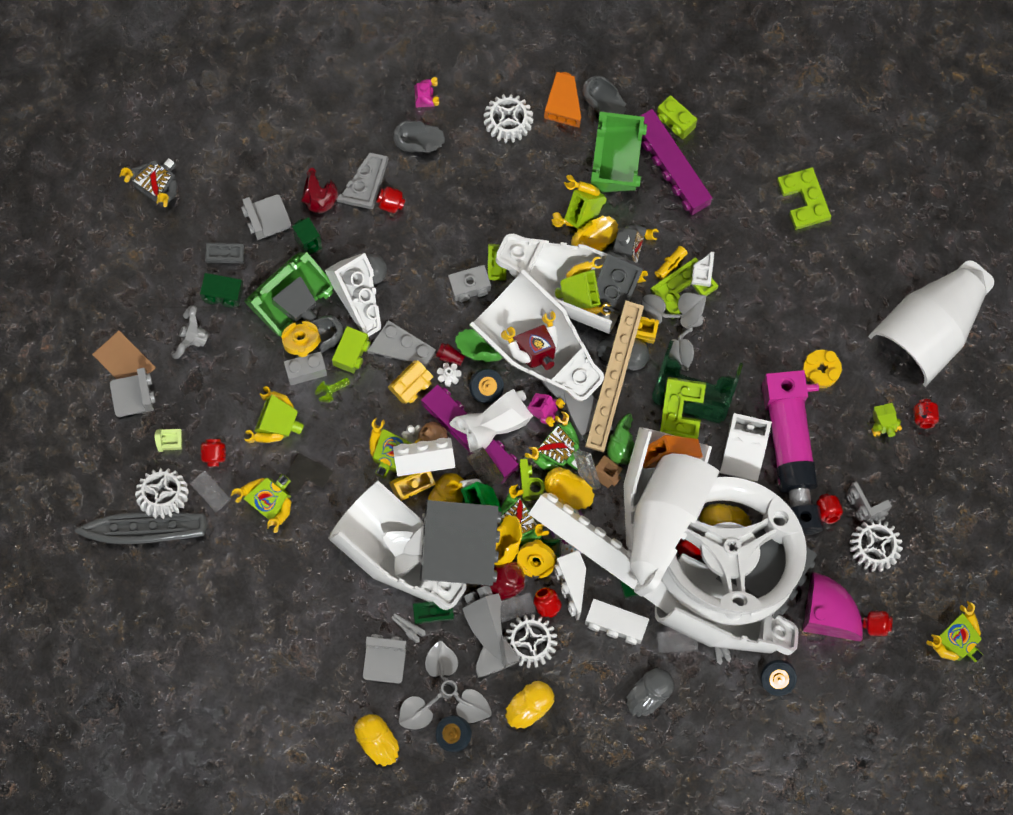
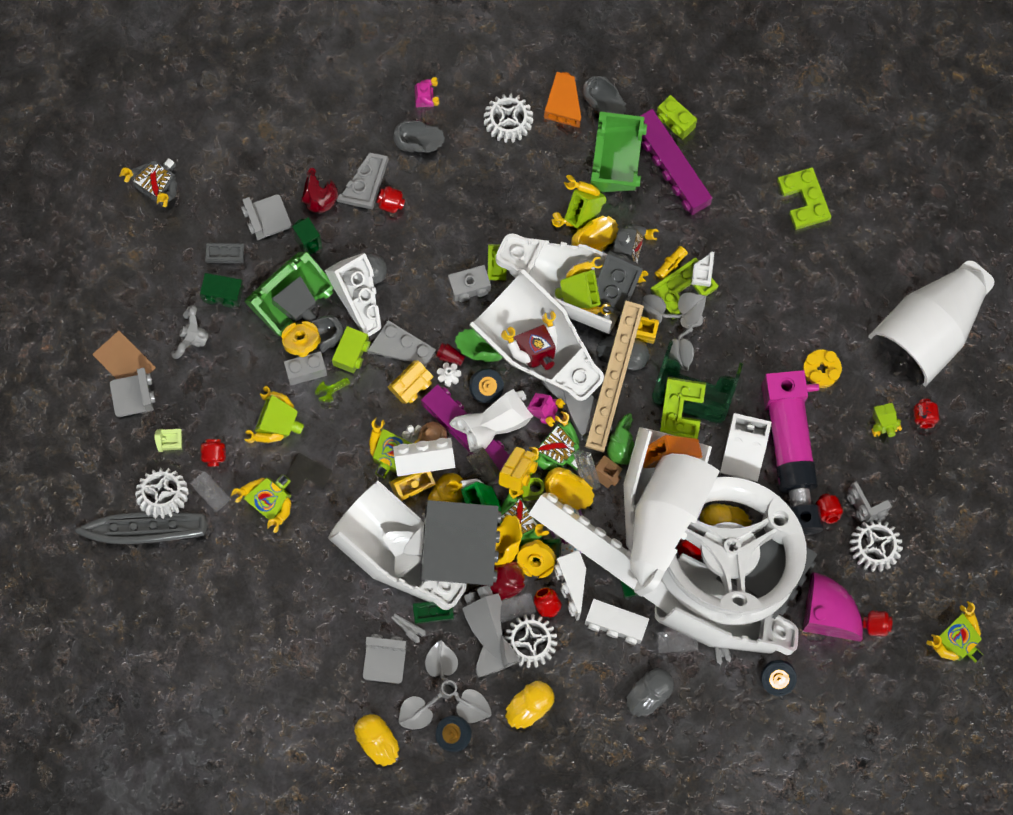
none -> yellow brick [499,447,538,492]

